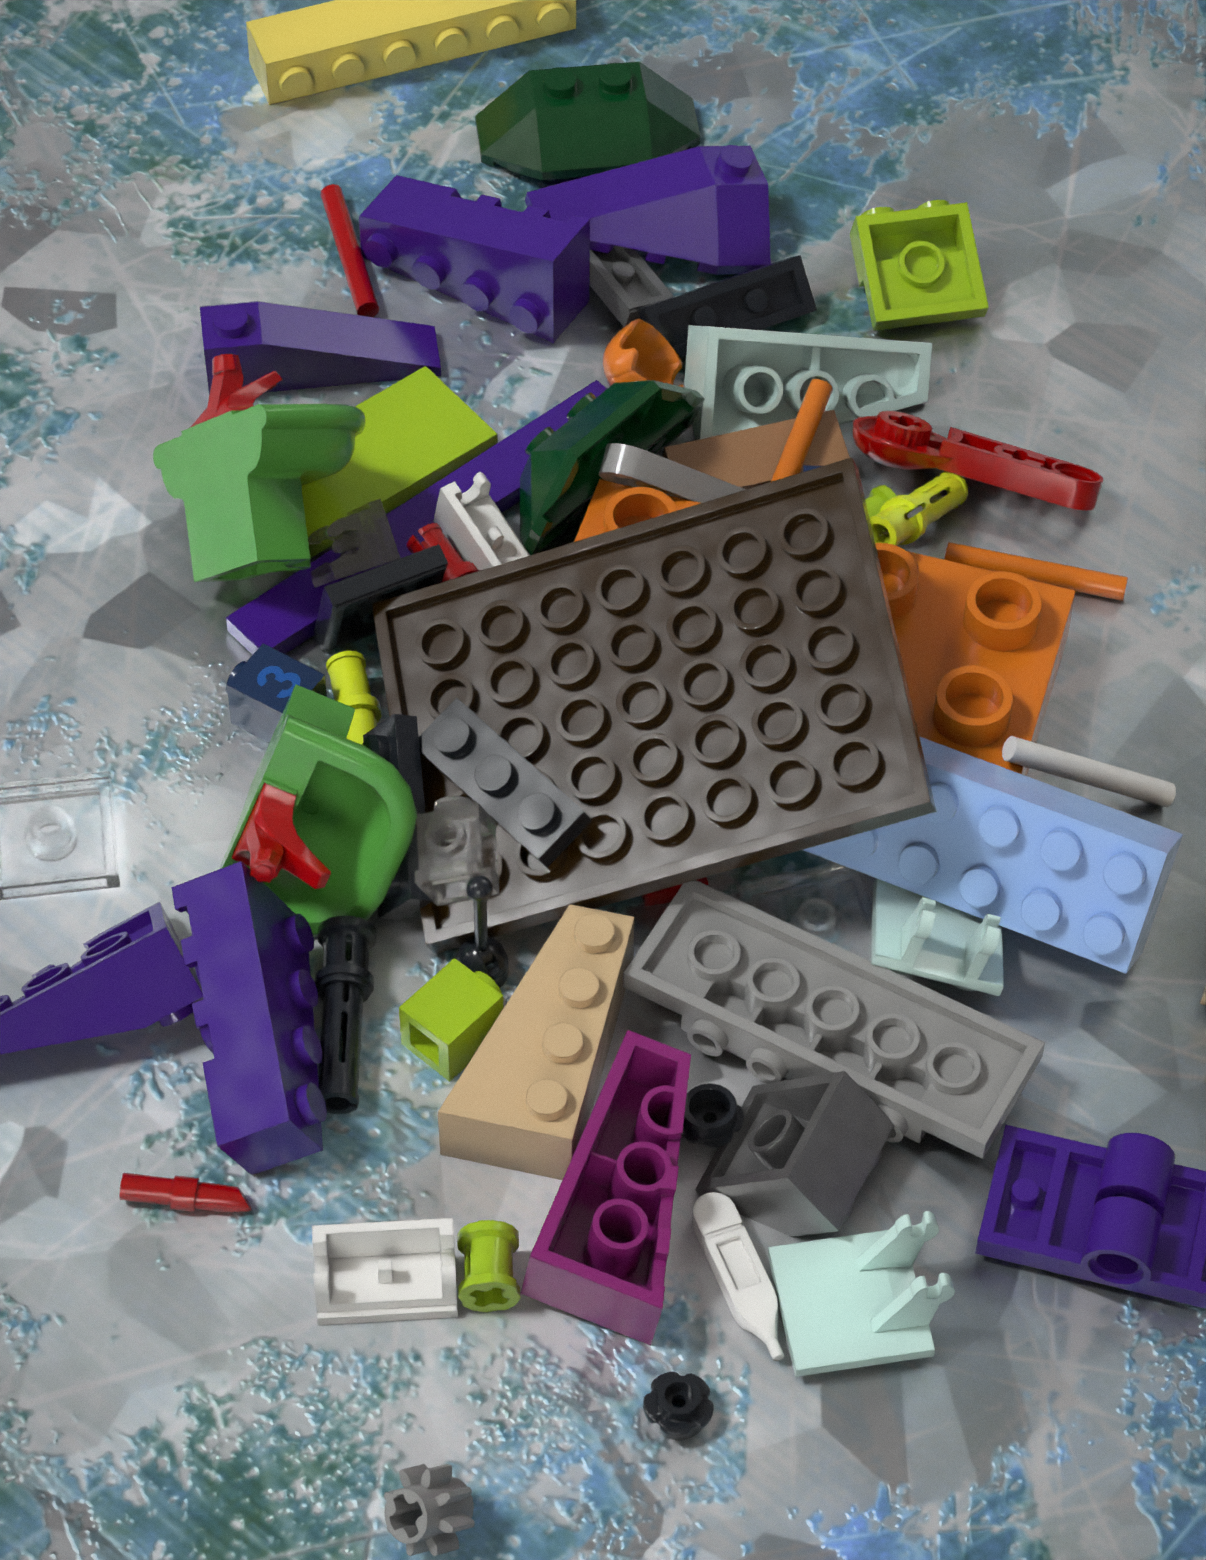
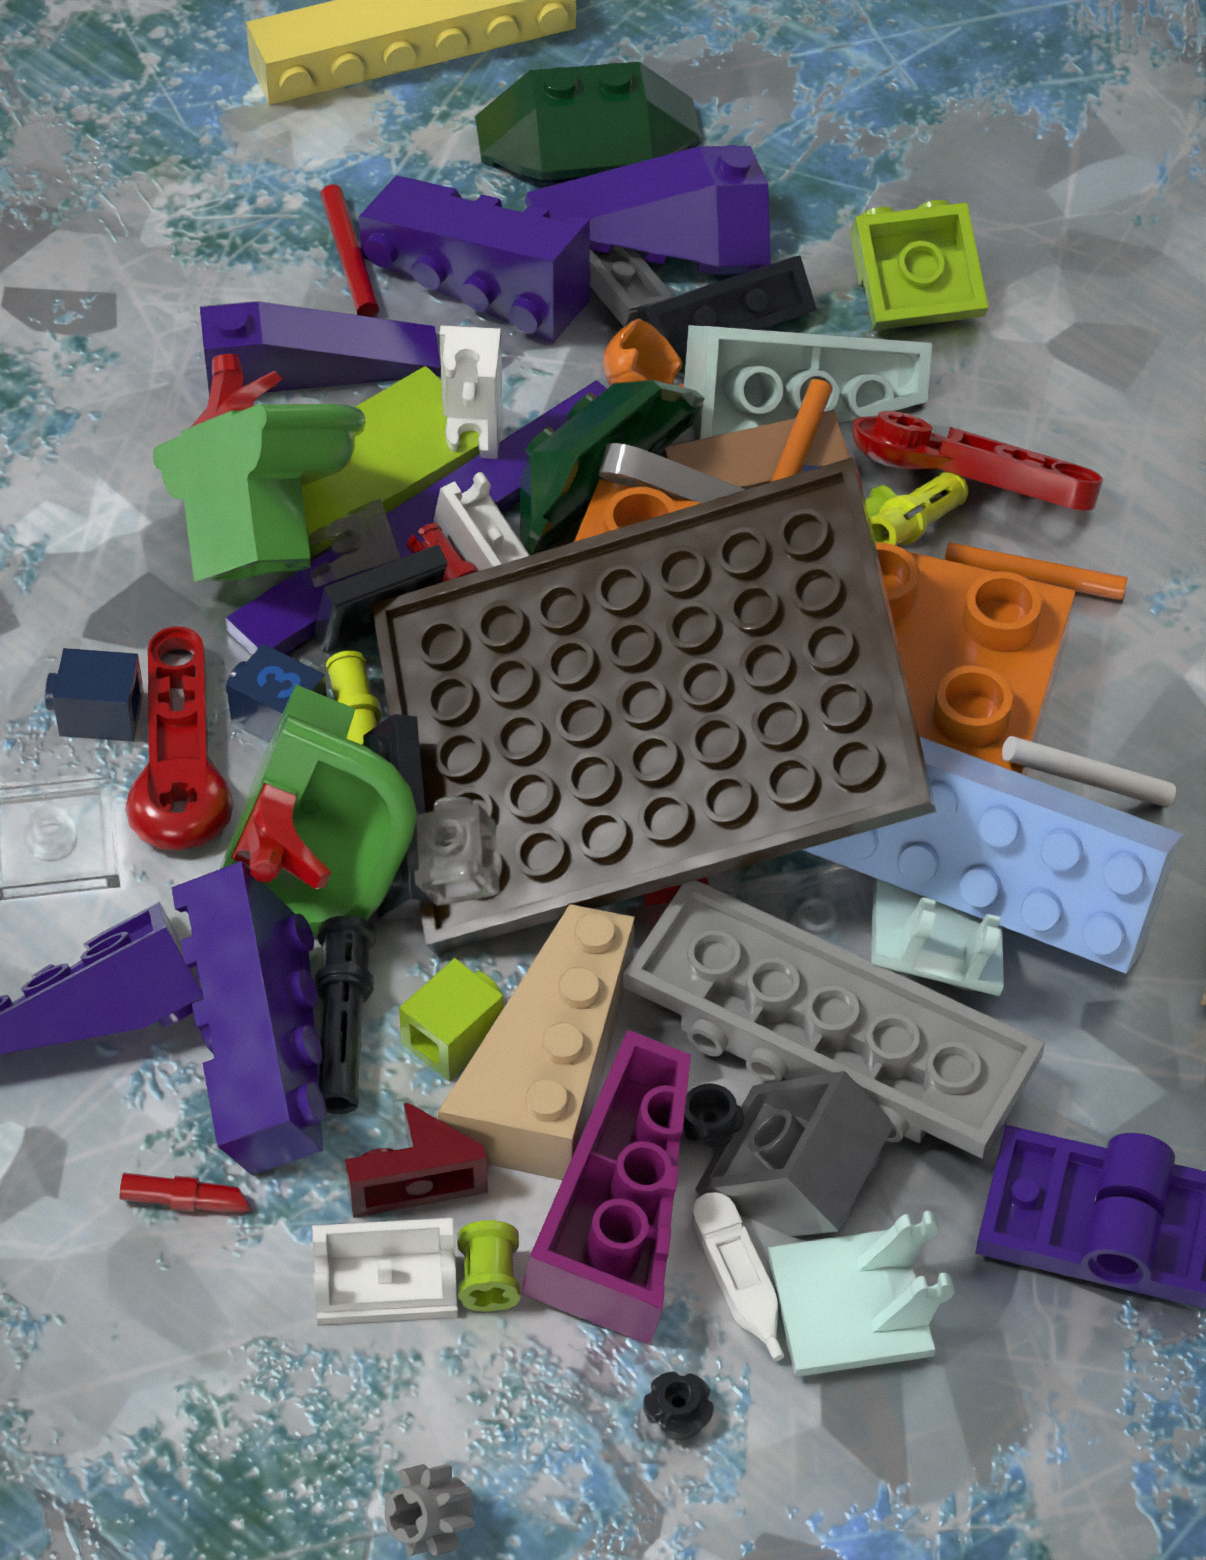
plate [419,697,592,868] -> none
black hinge [456,876,509,988] -> none
none -> dark blue brick [45,648,144,742]
none -> red beam [125,626,234,851]
none -> dark red slope [345,1103,488,1218]
none -> white hinge [439,325,503,459]

